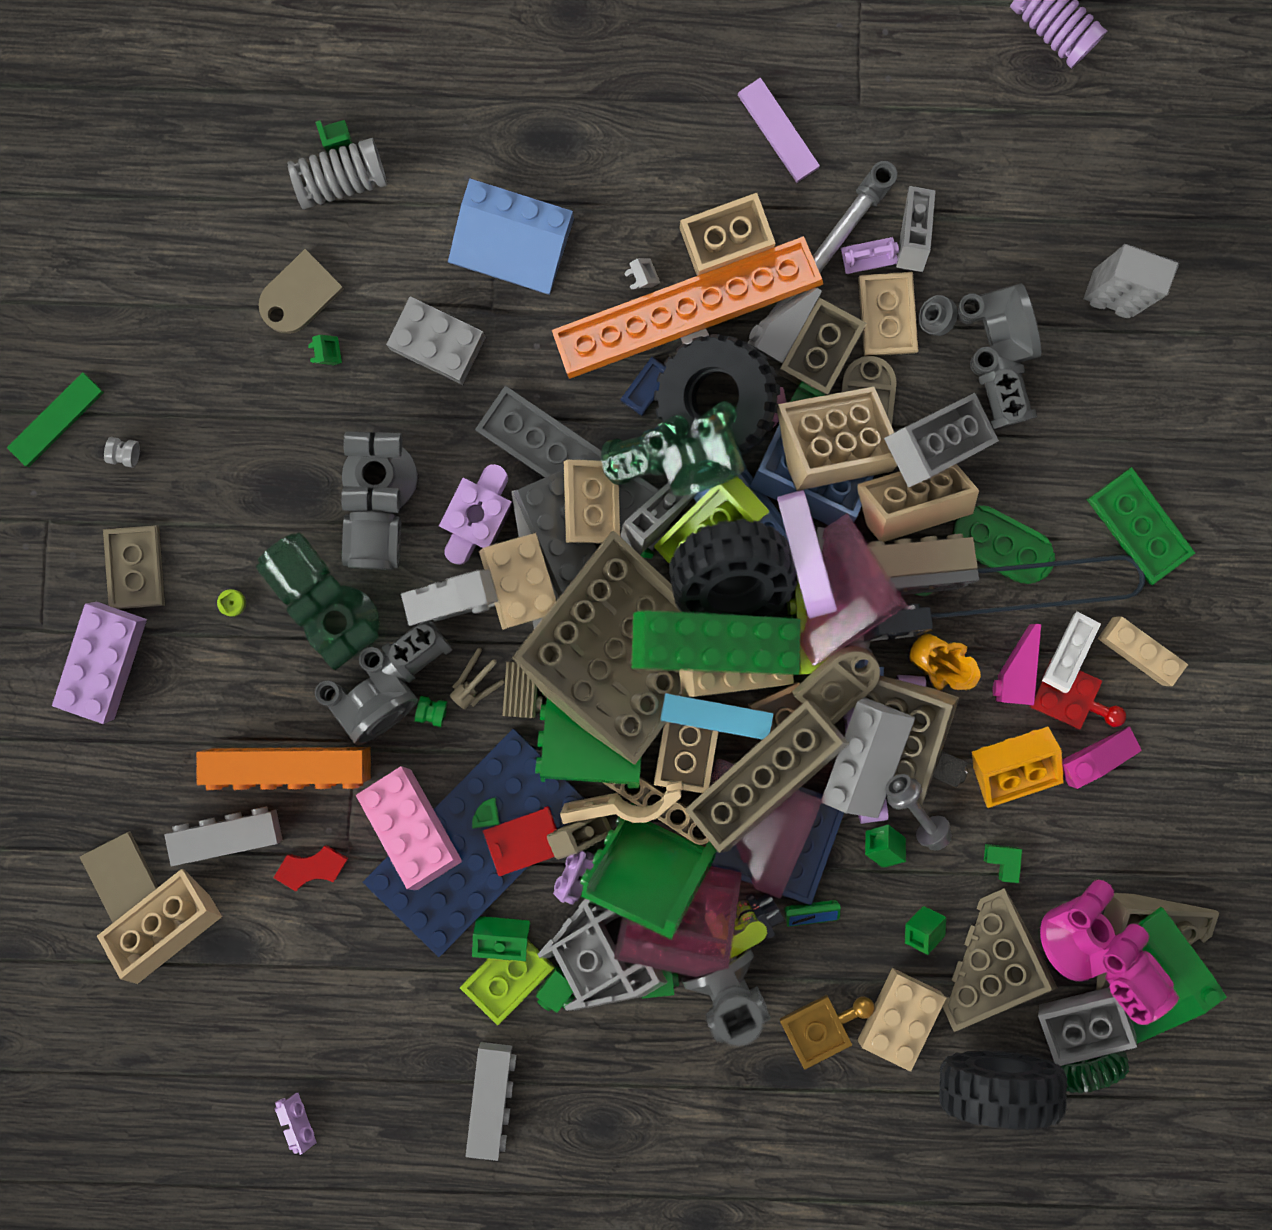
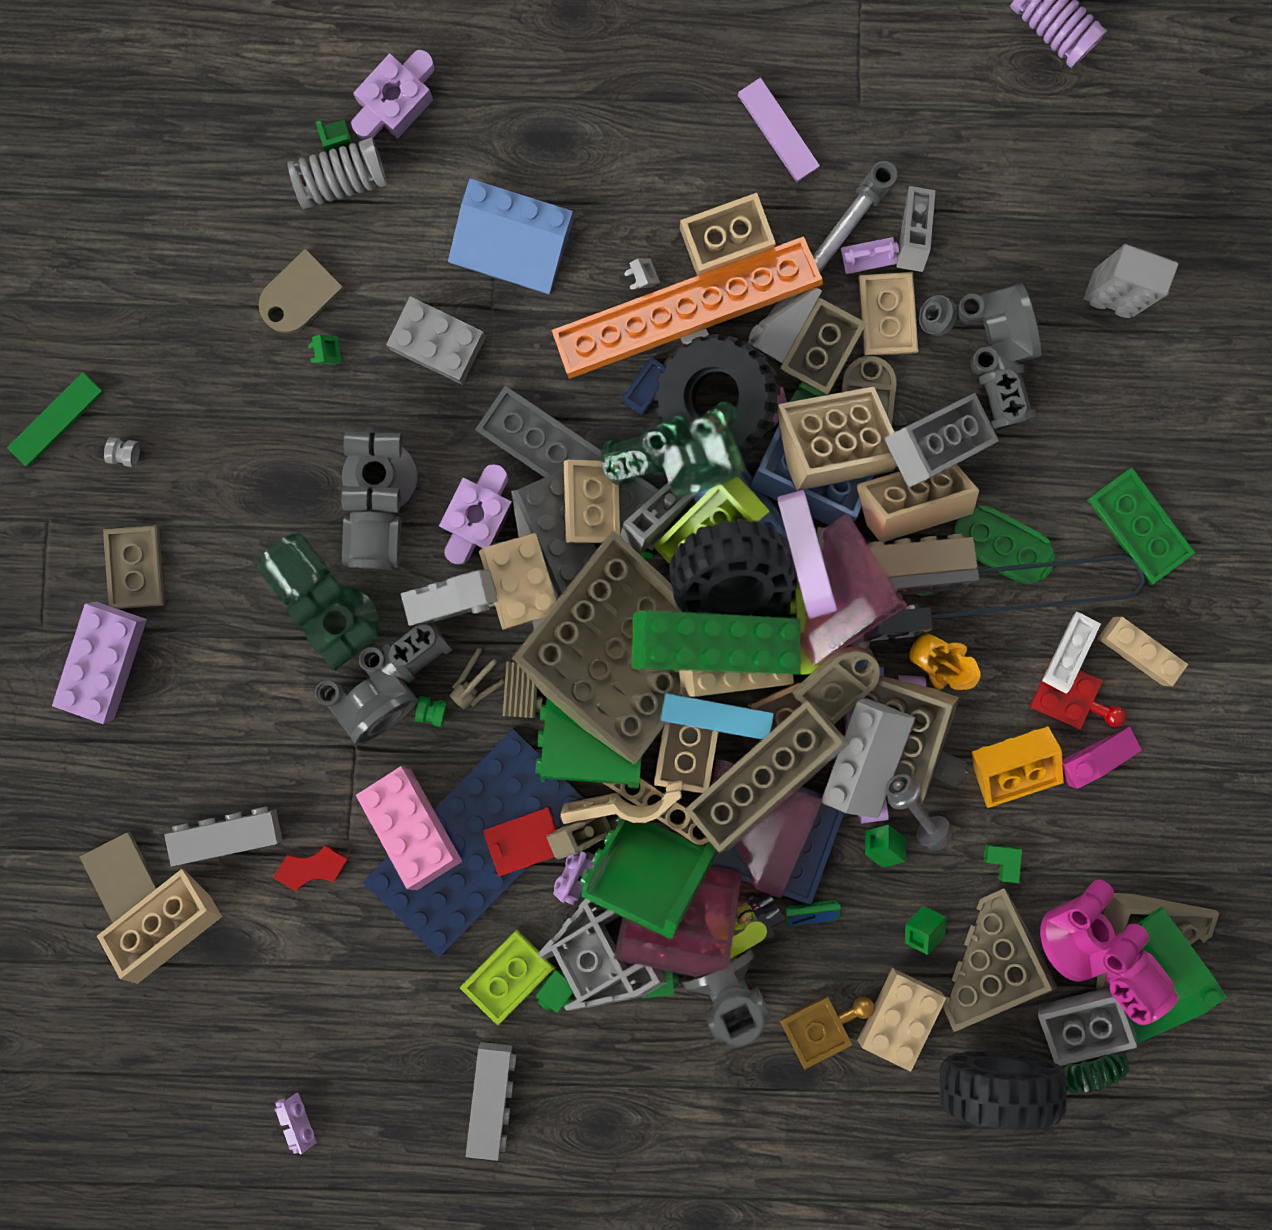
orange brick [197,747,371,790] -> none
lime tile [217,589,246,616] -> none
green tile [472,797,500,829] -> none
green panel [472,916,530,961] -> none
dark pink slope [993,624,1041,705] -> none
none -> lavender brick [351,50,435,140]

